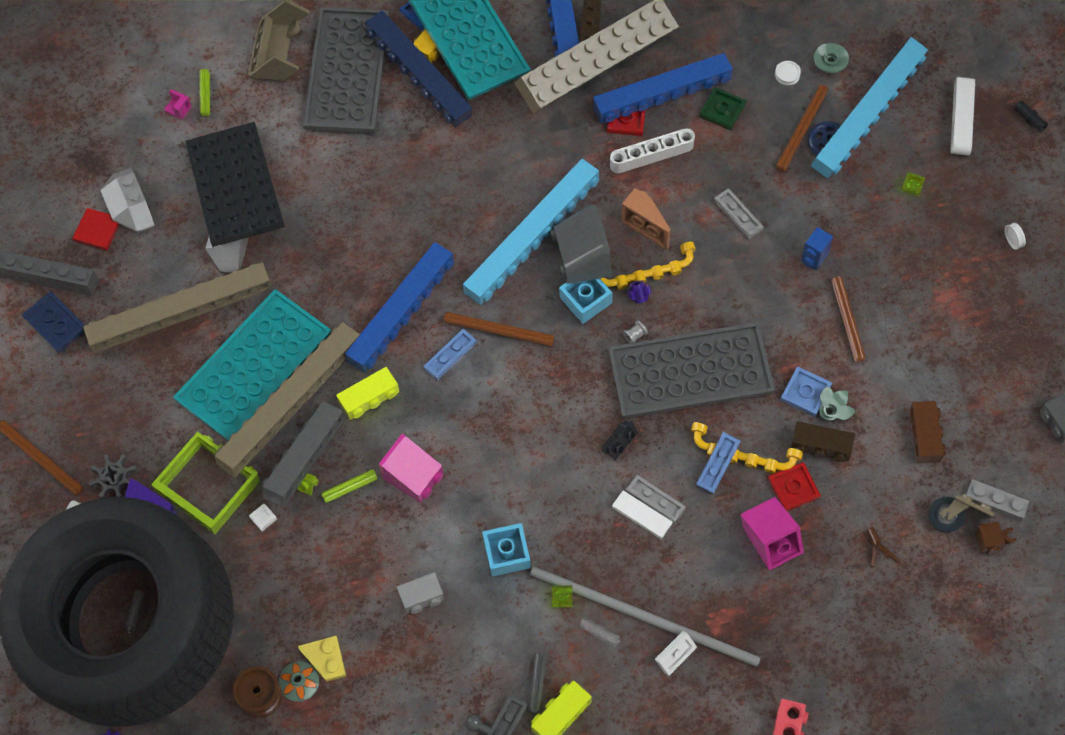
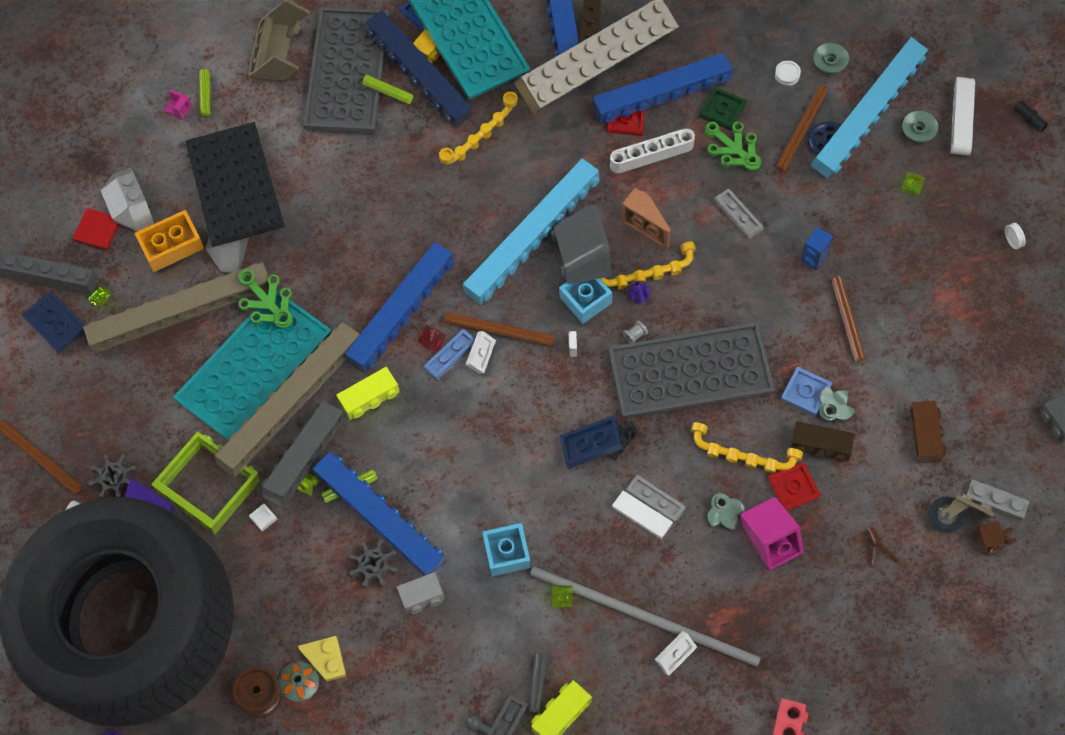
slope [379,434,444,503] -> none
clear pin [579,616,621,648] -> none
medium blue tile [696,432,741,494] -> none
none -> clear neon green plate [88,286,112,306]
none -> light orange brick [134,210,204,272]
none -> bright green plant [239,270,293,328]
none -> blue brick [313,452,444,576]
none -> dark grey gear [349,540,398,589]
none -> lime axle [362,75,413,104]
none -> clear red slope [418,325,447,352]
none -> yellow bar [439,92,518,164]
none -> white plate [466,331,496,374]
none -> dark blue plate [560,416,623,469]
none -> white tile [569,331,577,357]
none -> bright green plant [705,122,761,171]
none -> sand green plate [707,493,746,530]
none -> sand green dish [902,111,938,143]

